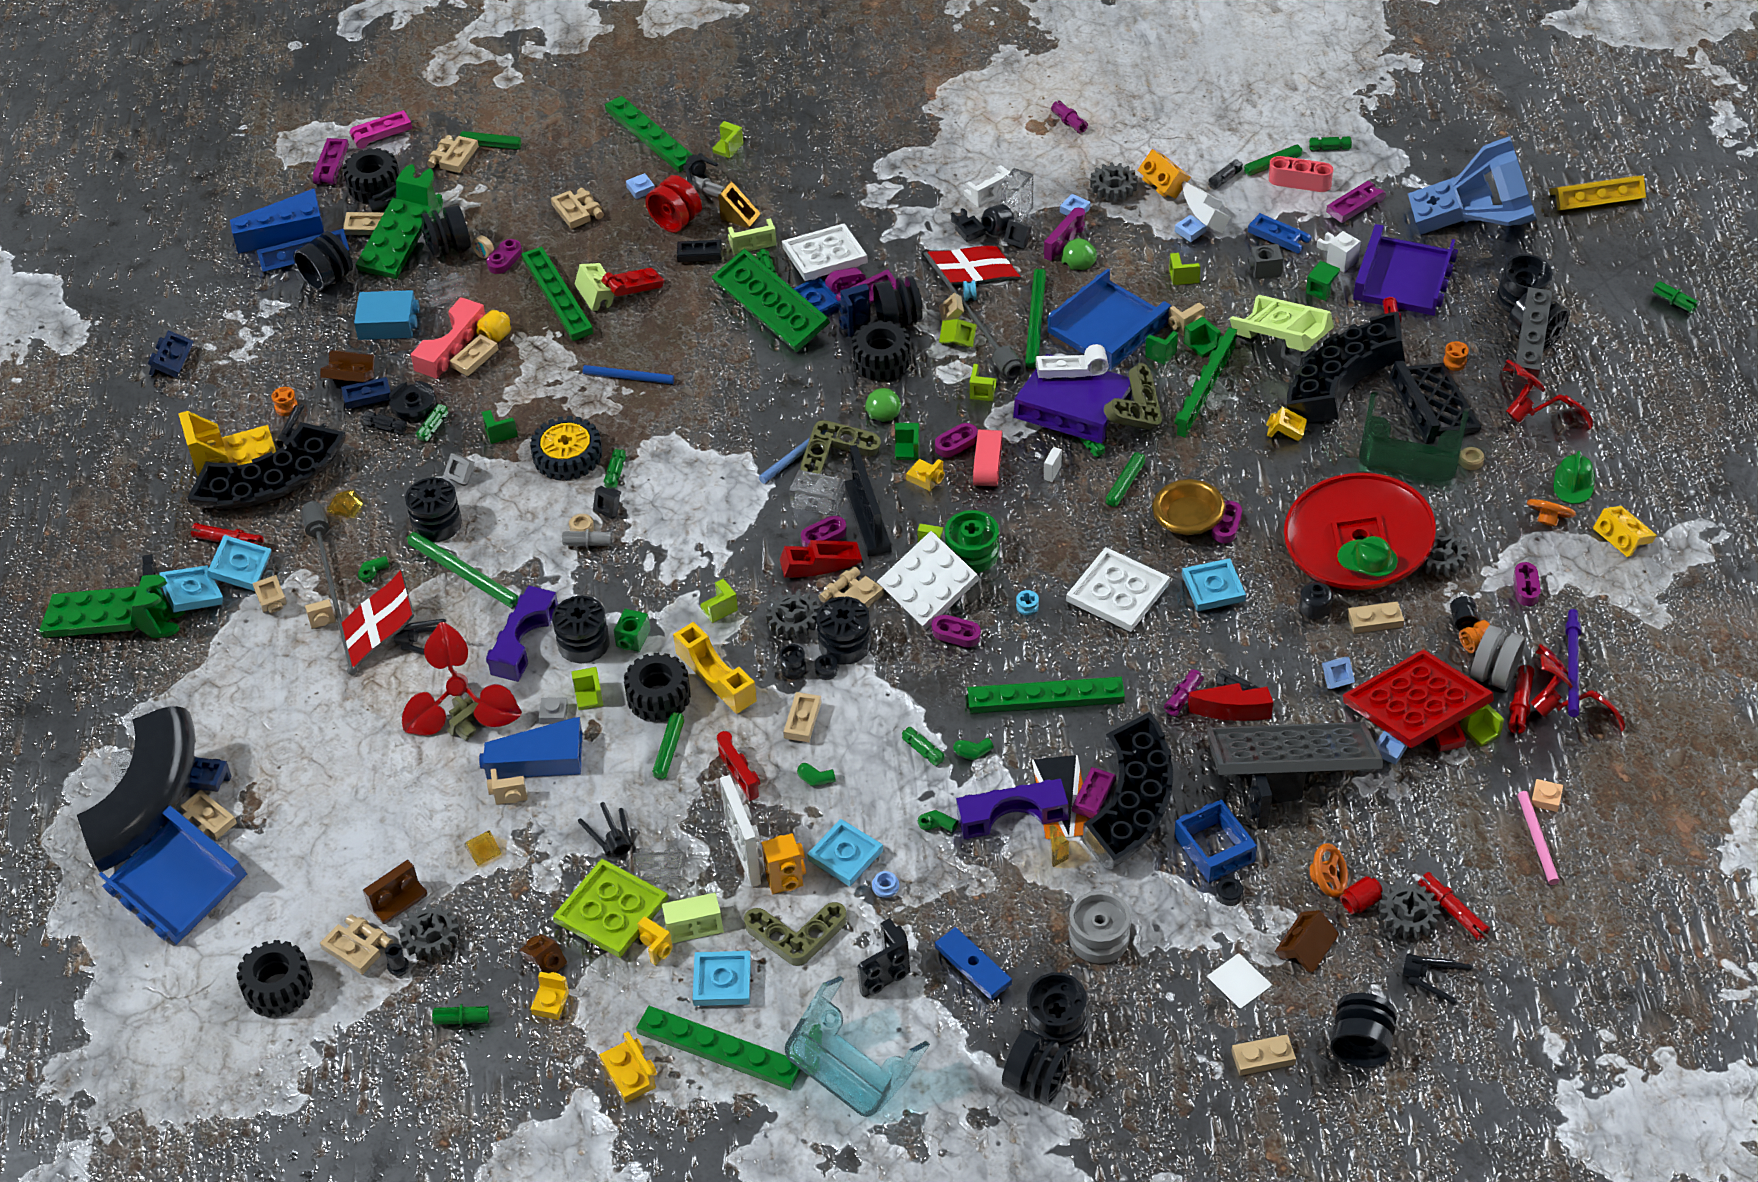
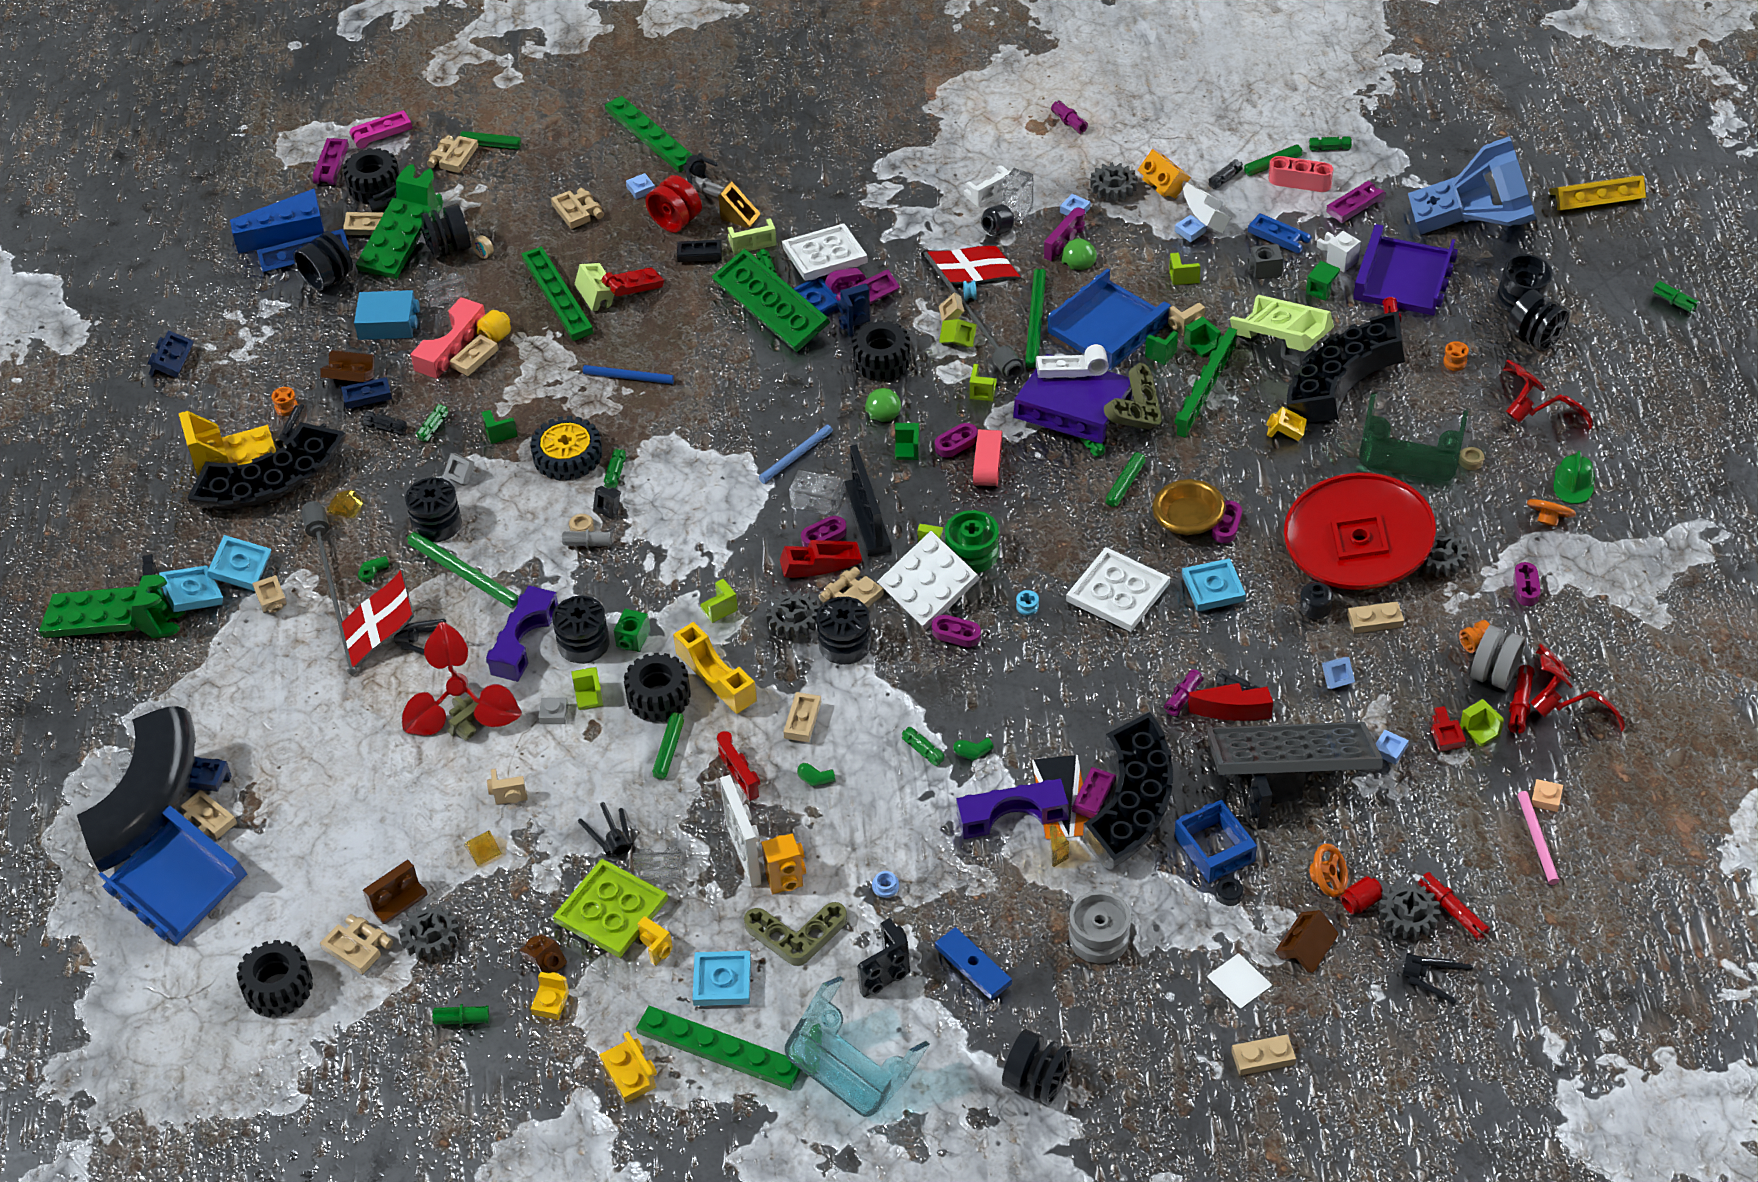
red pin [191,523,264,546] -> none
tan plate [305,599,336,629] -> none
black pin [385,943,409,976] -> none
black plate [389,381,437,423] -> none
blue slope [479,717,583,779] -> none
magenta plate [486,239,522,274] -> none
yellowish green hinge [662,892,724,944] -> none
lime panel [712,121,743,158] -> none
black wheel [780,644,806,680] -> none
olive beam [800,420,881,483] -> none
medium azure plate [807,819,883,886] -> none
black bush [815,654,838,680] -> none
black wheel [873,275,923,325] -> none
yellow bracket [906,459,945,491] -> none
green arm [917,810,959,832] -> none
black plate [951,208,986,242] -> none
green plate [967,676,1125,714] -> none
black tile [1003,219,1032,248] -> none
black wheel [1027,972,1087,1048] -> none
white tile [1044,447,1062,482] -> none
black wheel [1330,993,1398,1068] -> none
green piece [1337,536,1398,577] -> none
red plate [1343,649,1494,748] -> none
black fence [1389,361,1481,443] -> none
black wheel [1450,596,1480,631] -> none
dark grey brick [1512,287,1552,384] -> none
dark purple bar [1565,609,1581,717] -> none
yellow bracket [1593,506,1657,557] -> none

